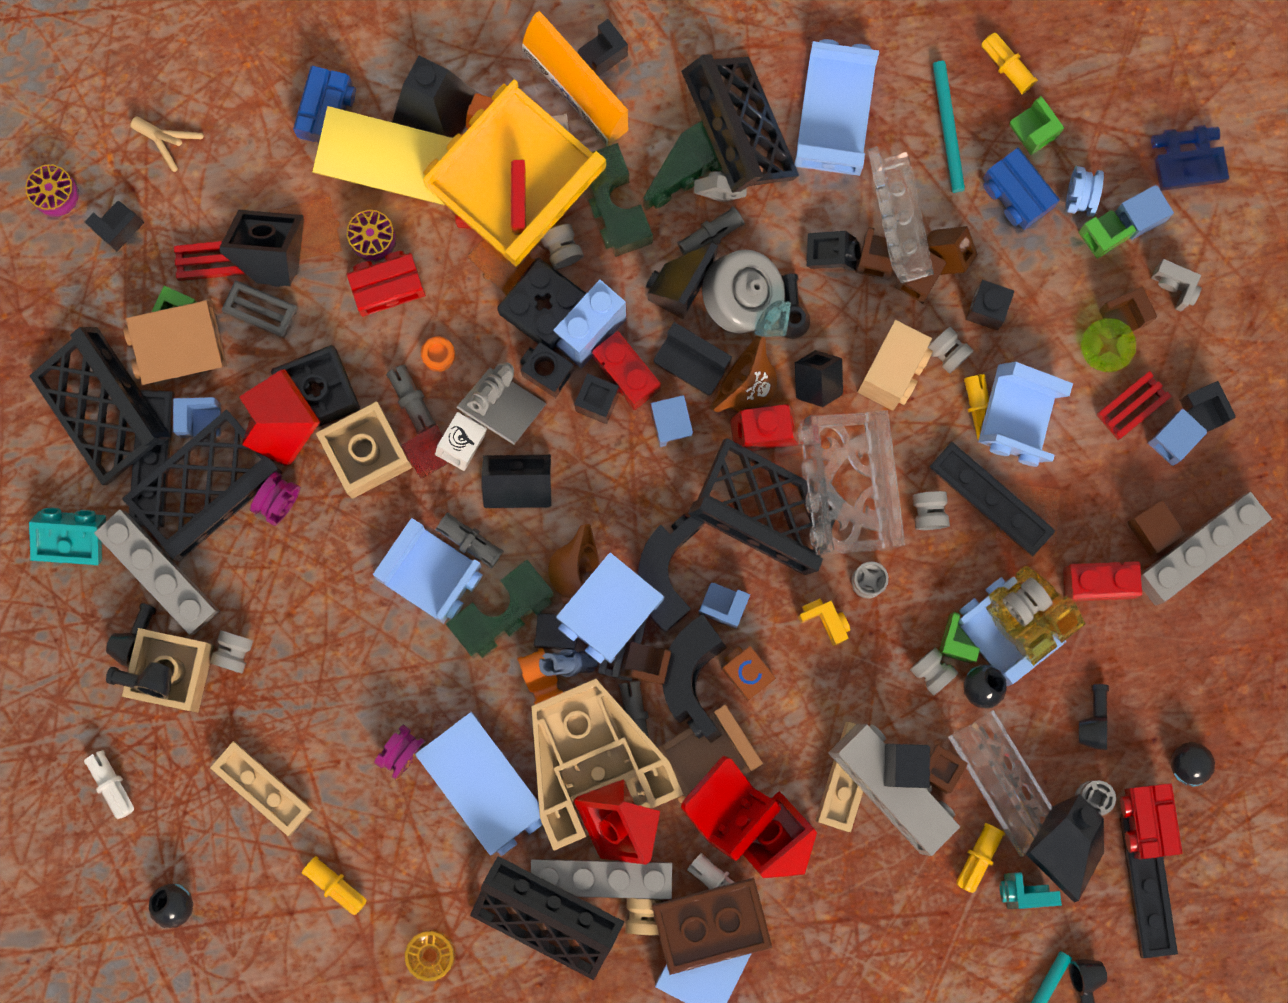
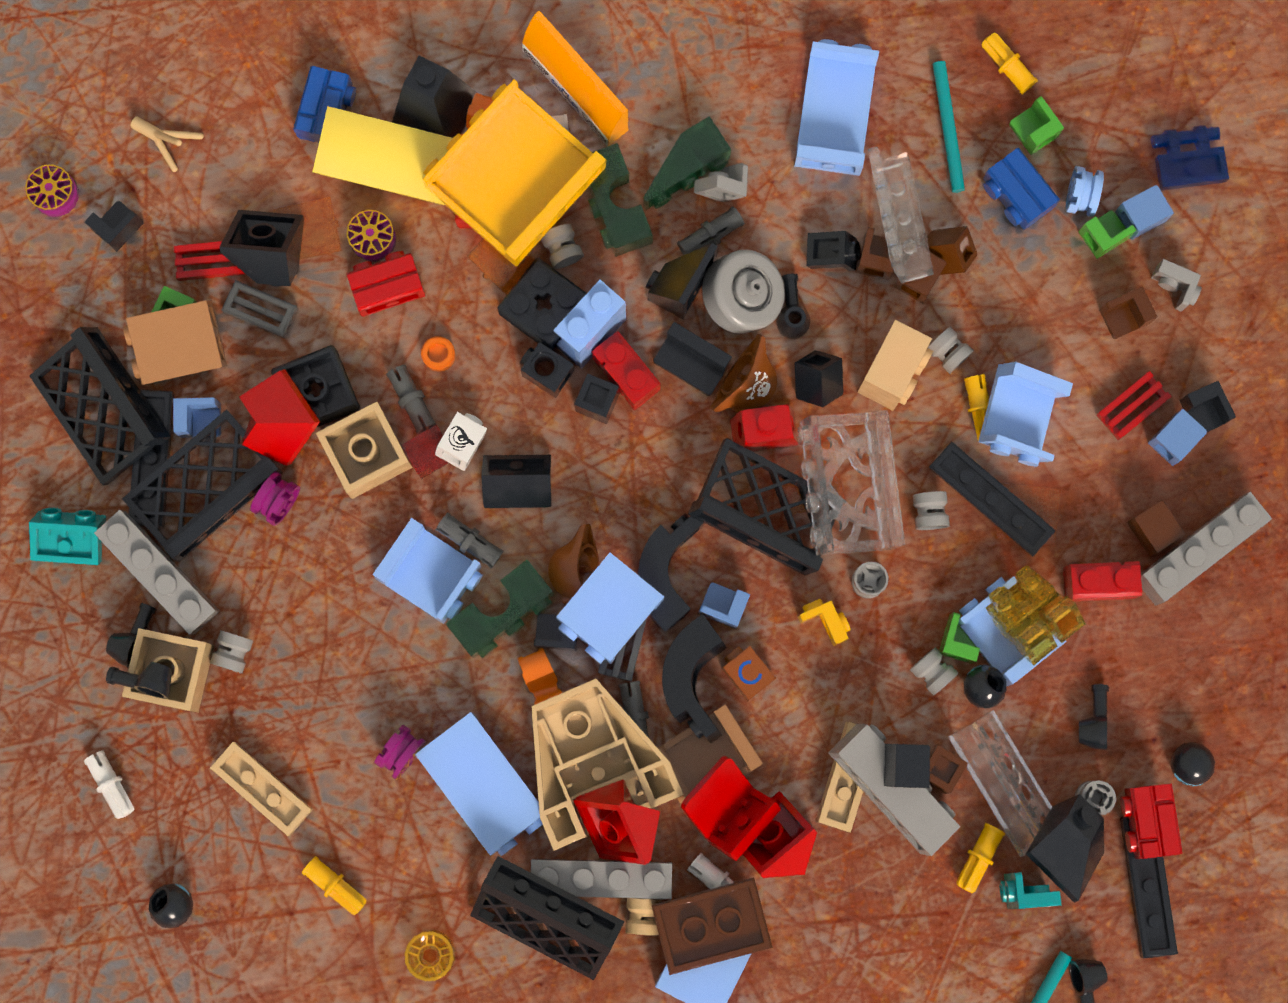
light grey hinge [457,362,546,445] -> none
red tile [511,160,526,235] -> none
sand blue pin [539,649,598,677] -> none
black panel [578,19,628,77] -> none
reddish brown panel [620,642,671,684] -> none
medium blue panel [651,395,693,447] -> none
black fence [681,54,799,193] -> none
clear light blue tile [755,300,791,337] -> none
black brick [966,280,1014,331] -> none
light grey wheel [1003,577,1053,626] -> none
clear neon green gear [1081,318,1136,372] -> none

